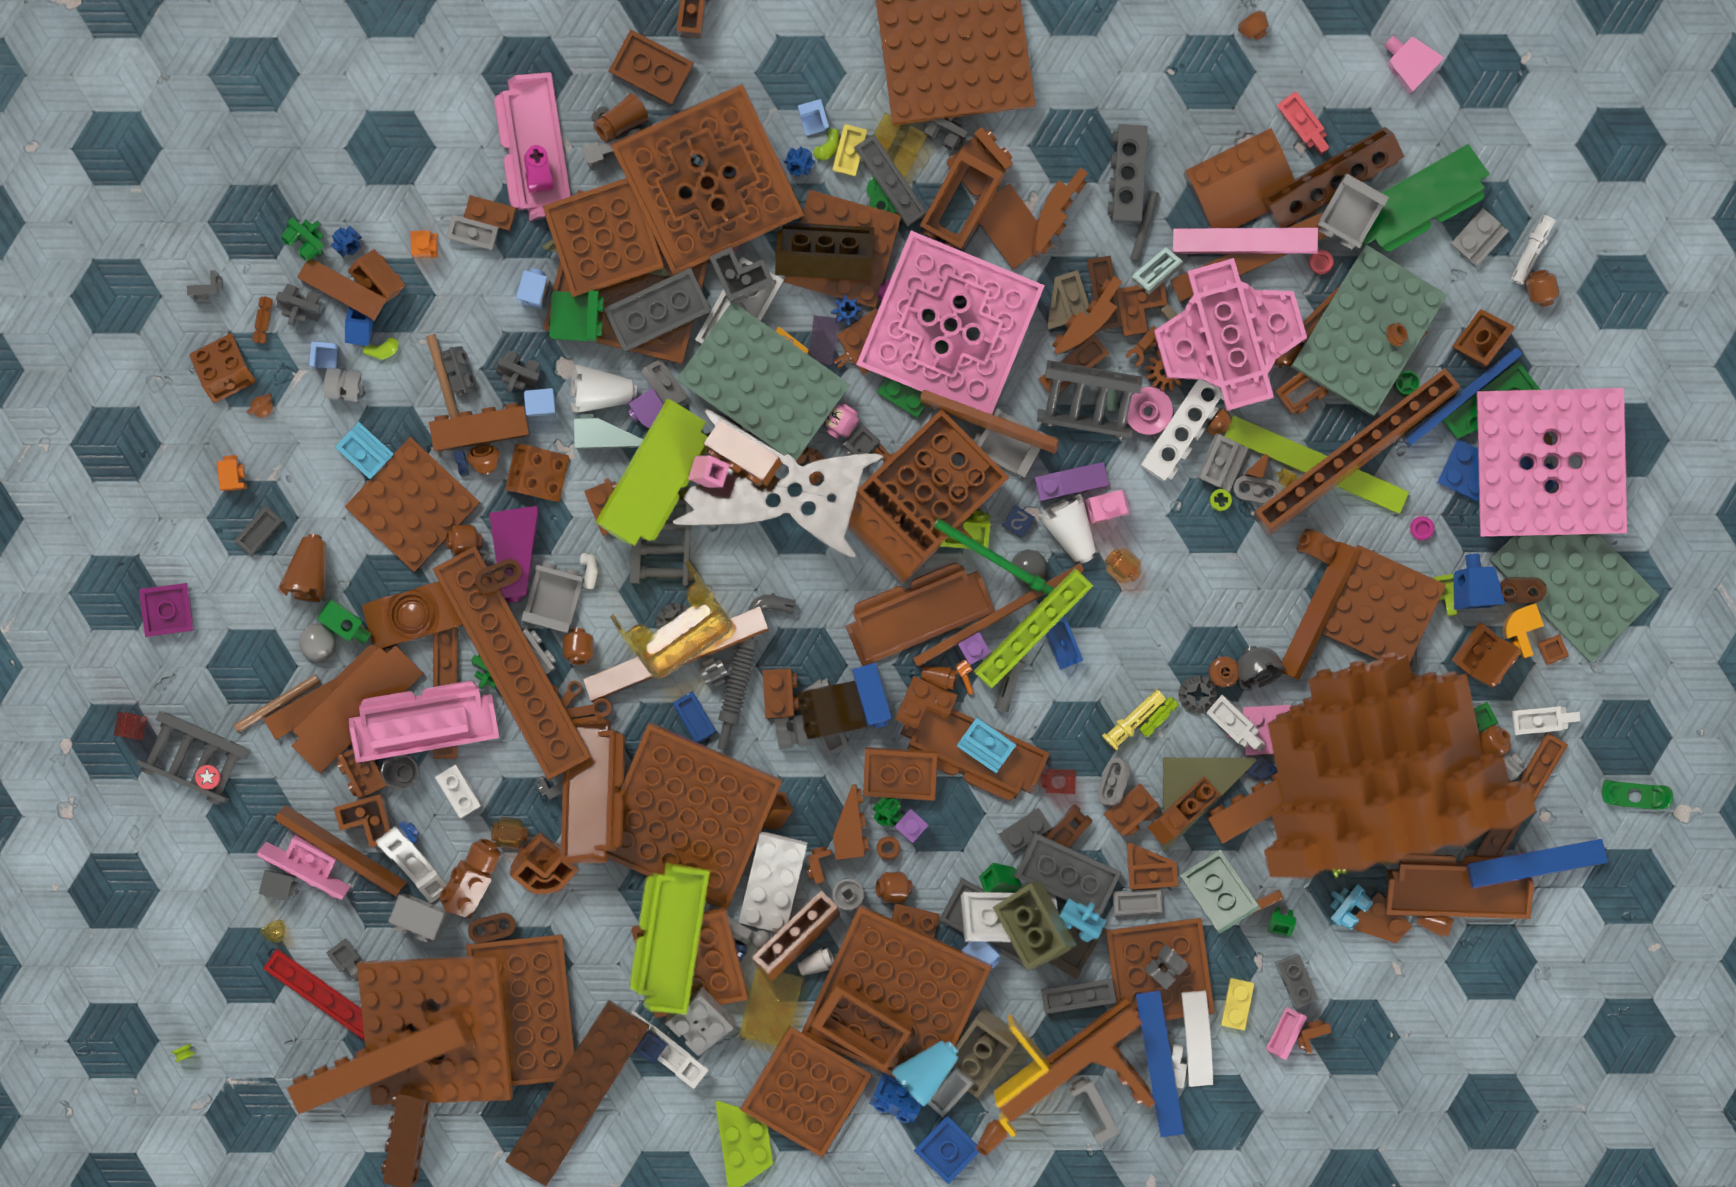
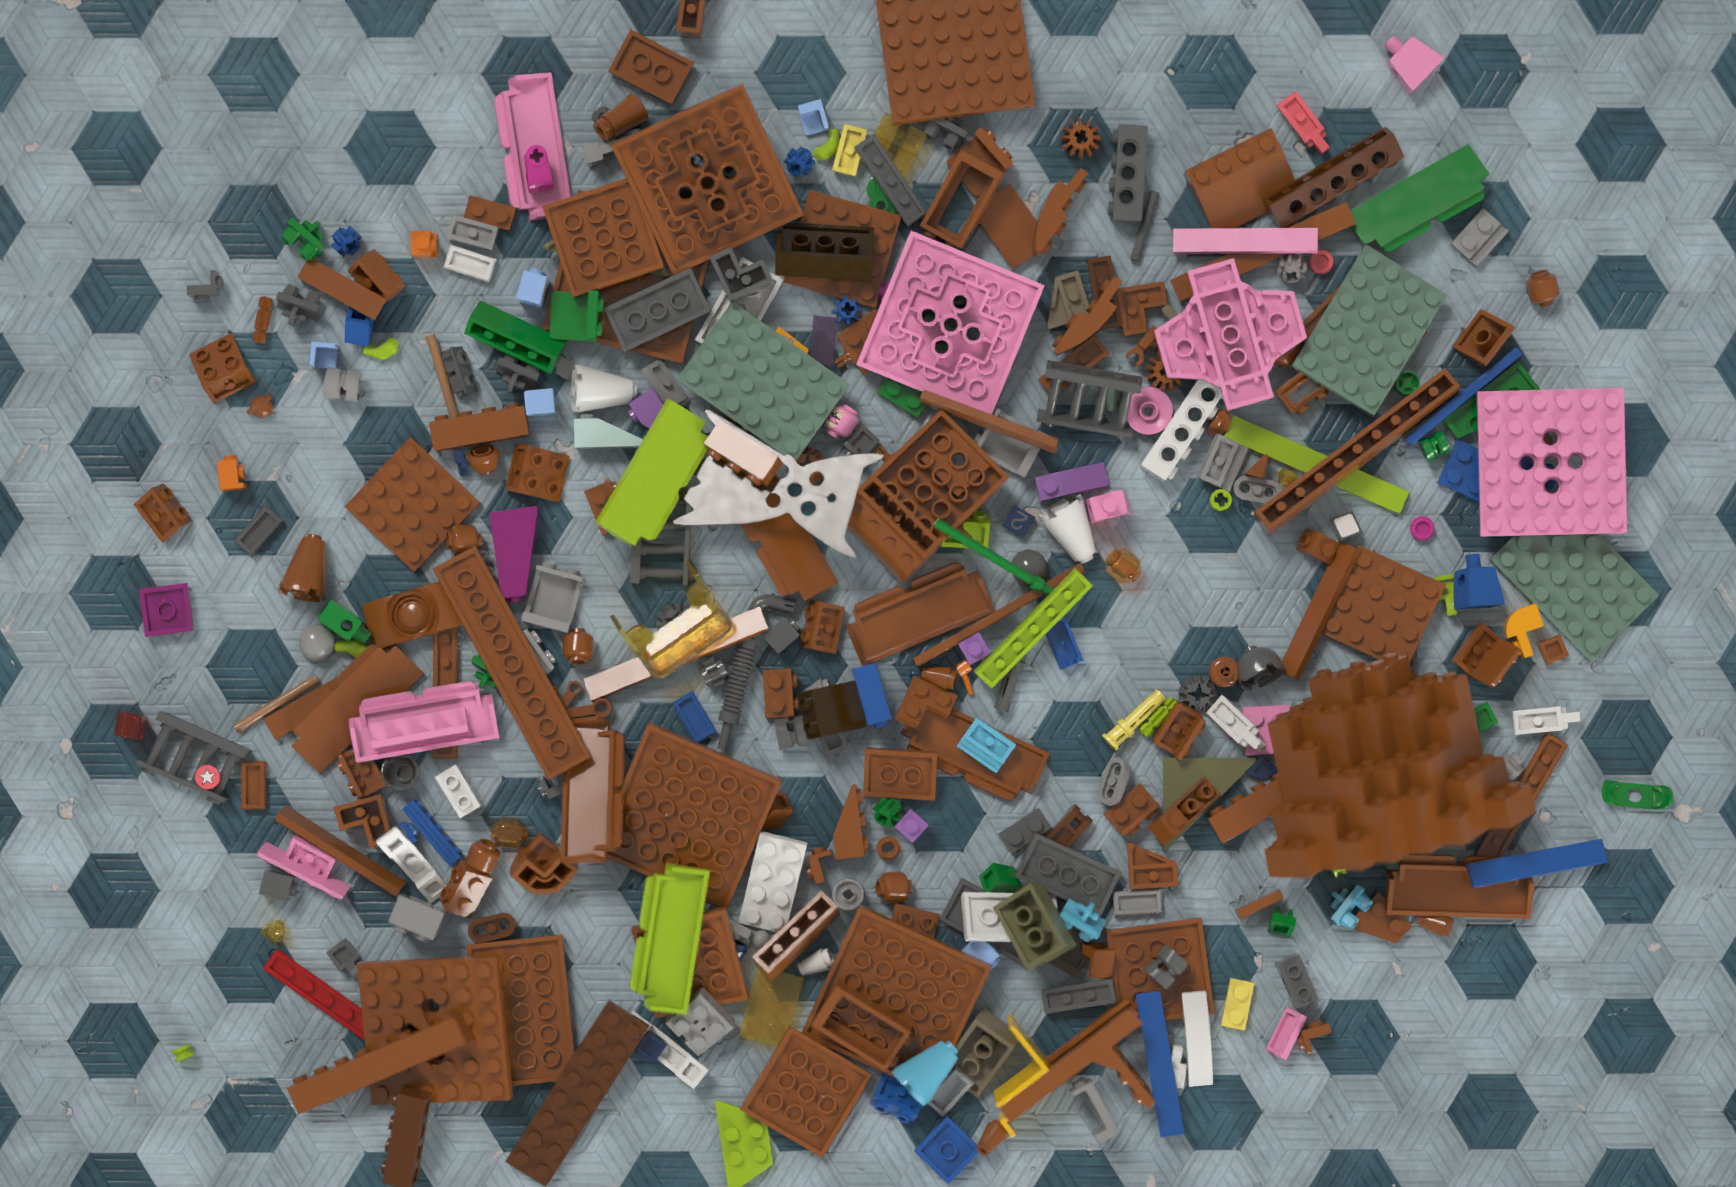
medium azure plate [335,422,394,480] -> none
reddish brown plate [475,559,522,594] -> none
white arm [579,553,598,589] -> none
bright pink brick [688,456,730,488] -> none
clear red brick [1041,769,1076,794] -> none
light aqua tile [1132,247,1183,295] -> none
sand green plate [1180,850,1260,934] -> none
dark orange cone [1238,10,1269,41] -> none
light grey panel [1316,174,1389,250] -> none
dark orange plate [1386,323,1408,347] -> none
dark orange head [1479,725,1511,757] -> none
reddish brown plate [1500,577,1547,603] -> none
white pin [1510,214,1556,286] -> none
none -> dark orange bracket [133,484,192,543]
none -> dark orange tile [241,761,267,810]
none -> lime arm [334,640,367,658]
none -> blue piece [402,799,463,867]
none -> white tile [443,245,497,283]
none -> green brick [464,300,567,374]
none -> dark orange slope [741,474,838,602]
none -> dark grey brick [763,617,800,655]
none -> dark orange bracket [800,600,845,654]
none -> dark orange gear [1060,118,1101,159]
none -> dark orange panel [1081,943,1115,979]
none -> dark orange bracket [1152,700,1205,760]
none -> light grey gear [1277,253,1307,283]
none -> white slope [1330,511,1362,542]
none -> green wheel [1418,431,1450,462]

